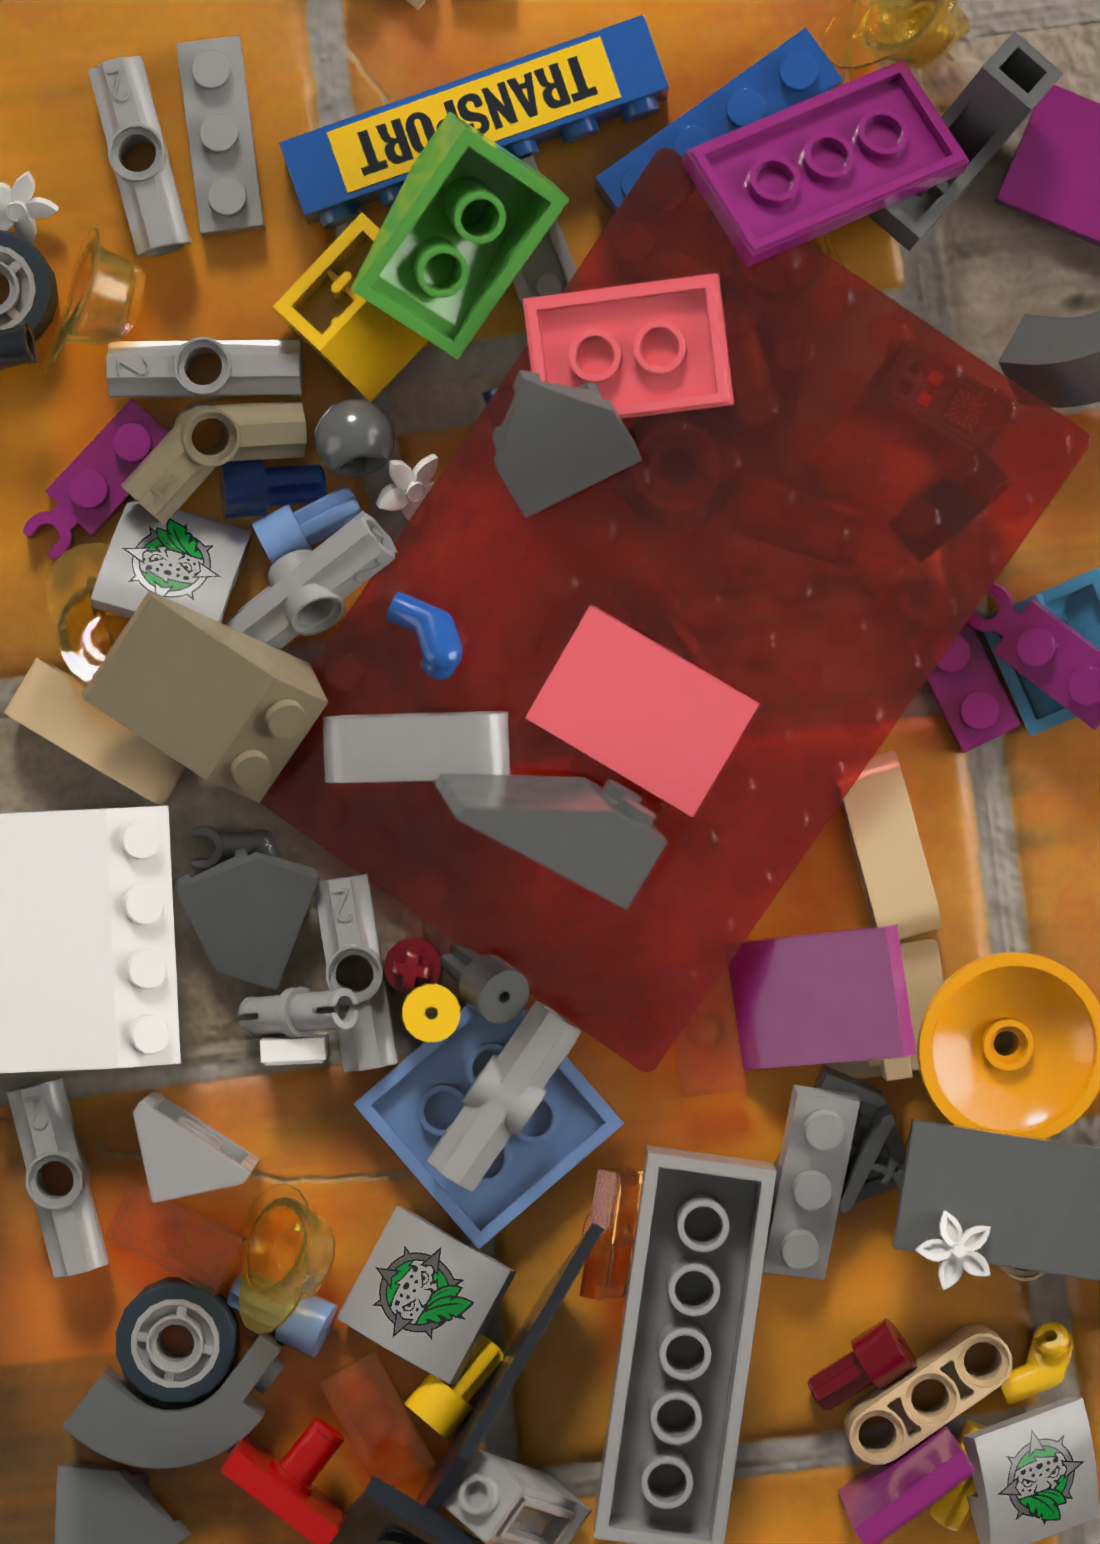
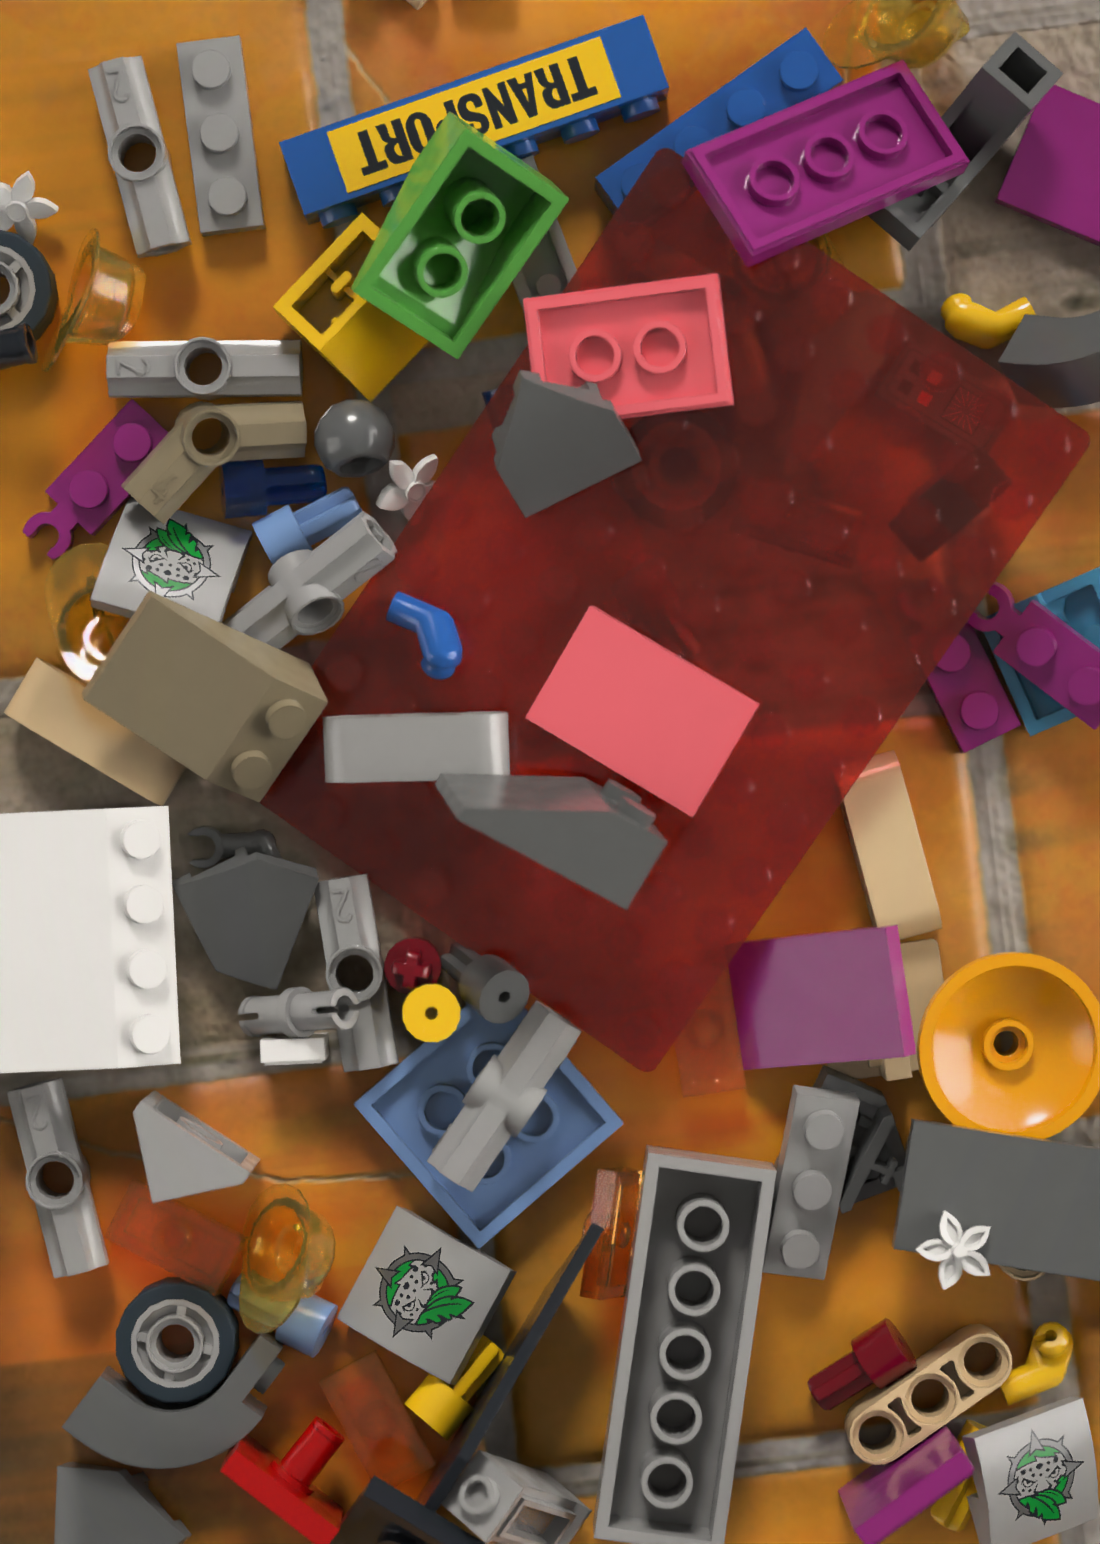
none -> yellow arm [941,293,1036,349]

